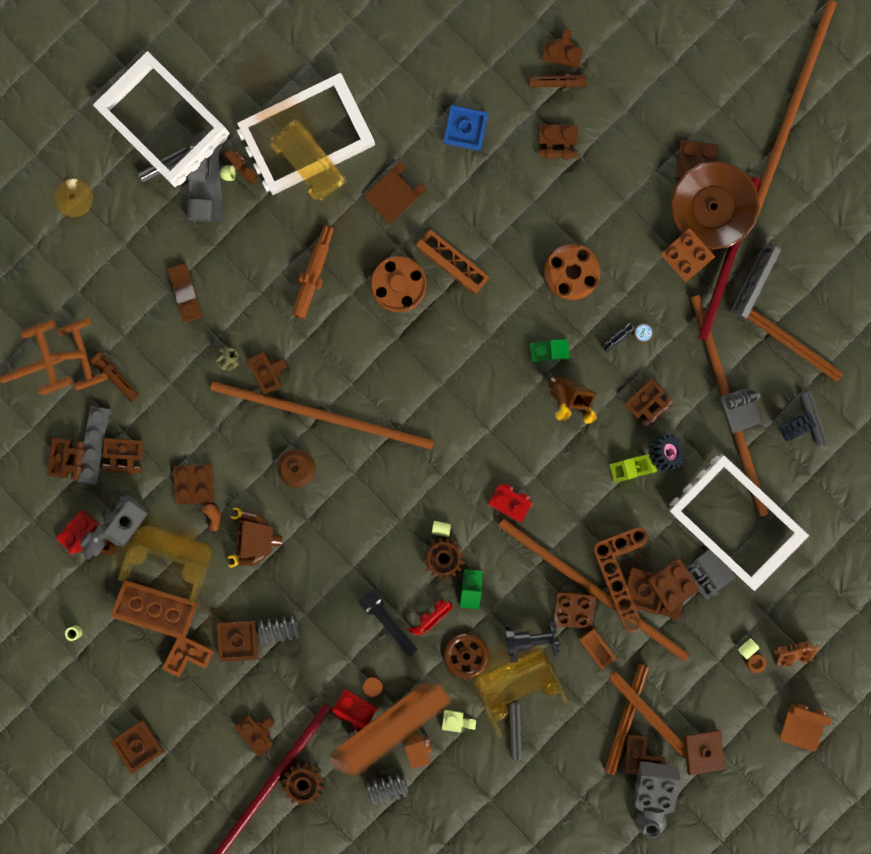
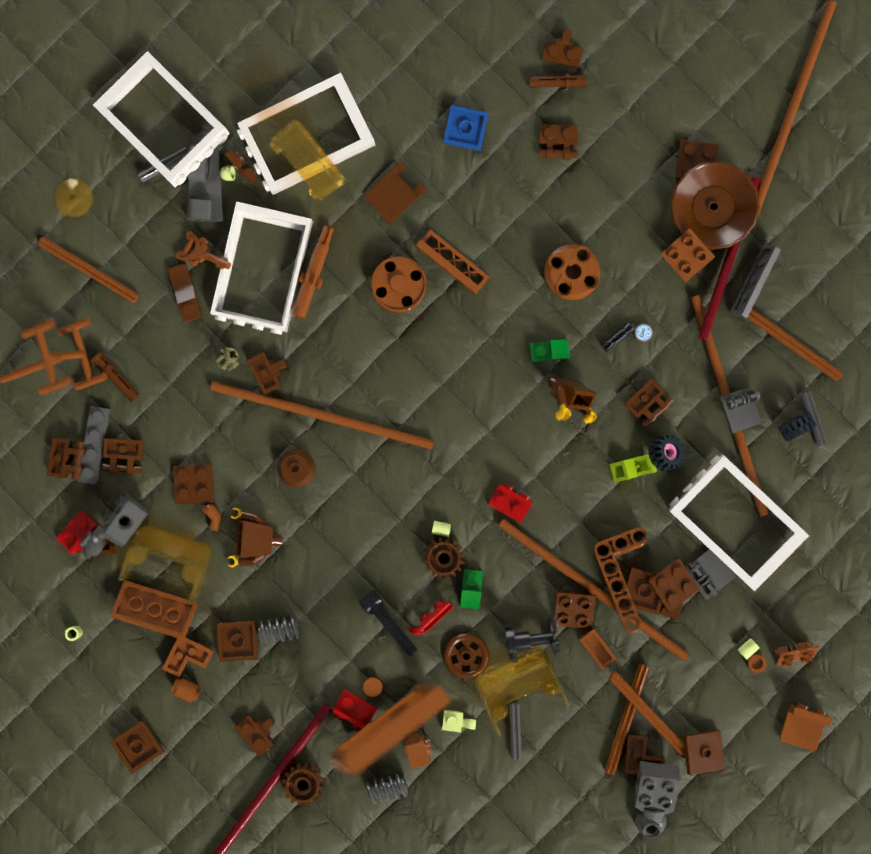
none -> dark orange axle [38,237,139,303]
none -> dark orange brick [171,678,201,703]
none -> dark orange piece [175,231,231,270]
none -> white window [210,202,313,335]

